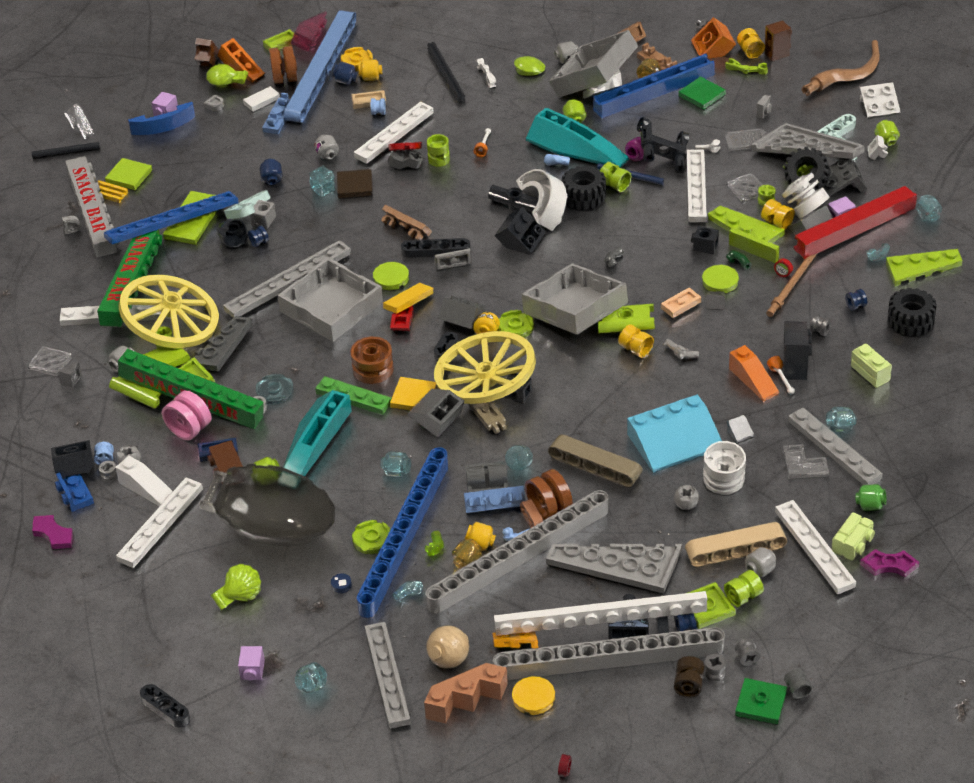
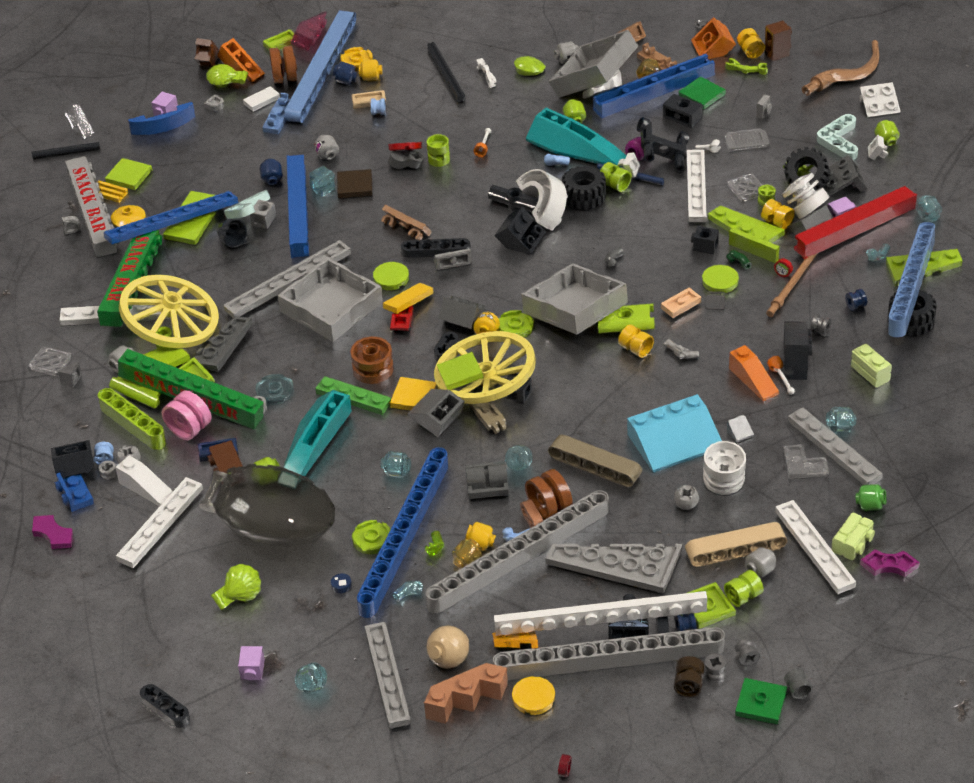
dark blue wheel [248,226,269,247] -> none
white plate [354,102,434,164] -> none
medium blue plate [464,486,525,513] -> none
light grey wing [751,123,865,159] -> none
none -> lime beam [98,388,166,450]
none -> yellow dish [111,205,146,227]
none -> blue tile [287,155,309,258]
none -> lime tile [437,352,484,390]
none -> white tile [618,153,640,178]
none -> black brick [663,94,703,129]
none -> medium blue beam [888,222,935,337]

